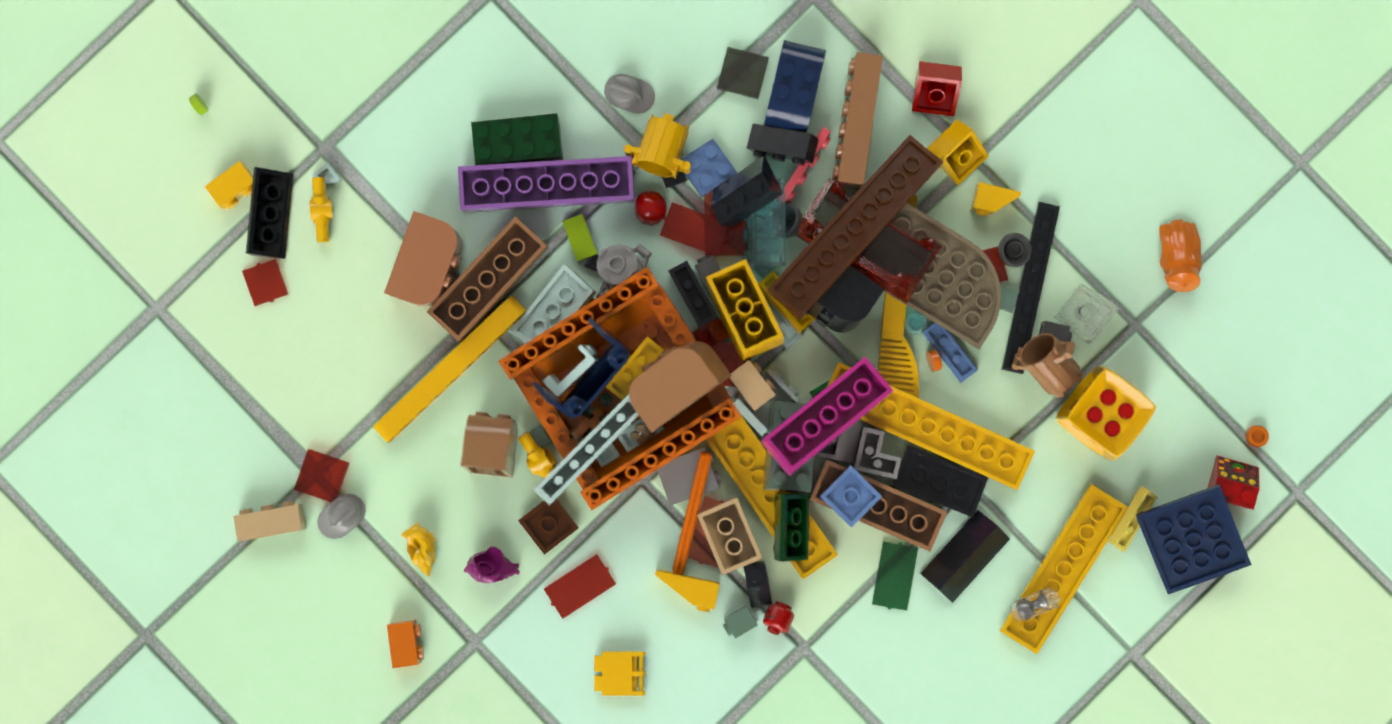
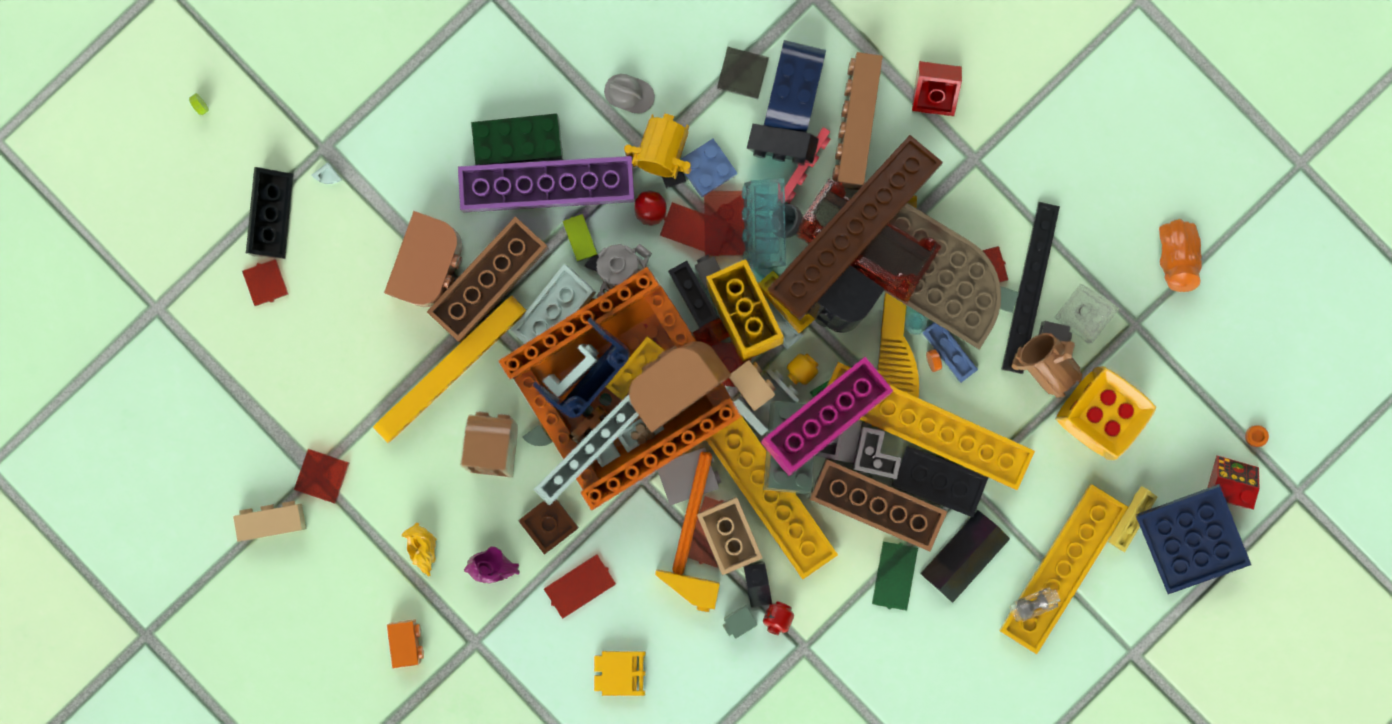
yellow brick [204,161,253,209] -> none
yellow pin [309,177,332,242] -> none
light grey piece [317,493,366,539] -> none
yellow pin [517,431,555,479] -> none
black slope [711,156,783,227] -> none
dark green slope [773,493,809,562] -> none
medium blue plate [820,465,882,528] -> none
yellow slope [927,119,989,185] -> none
yellow slope [970,182,1021,217] -> none
dark grey piece [998,232,1032,267] -> none
none -> yellow head [787,353,819,385]

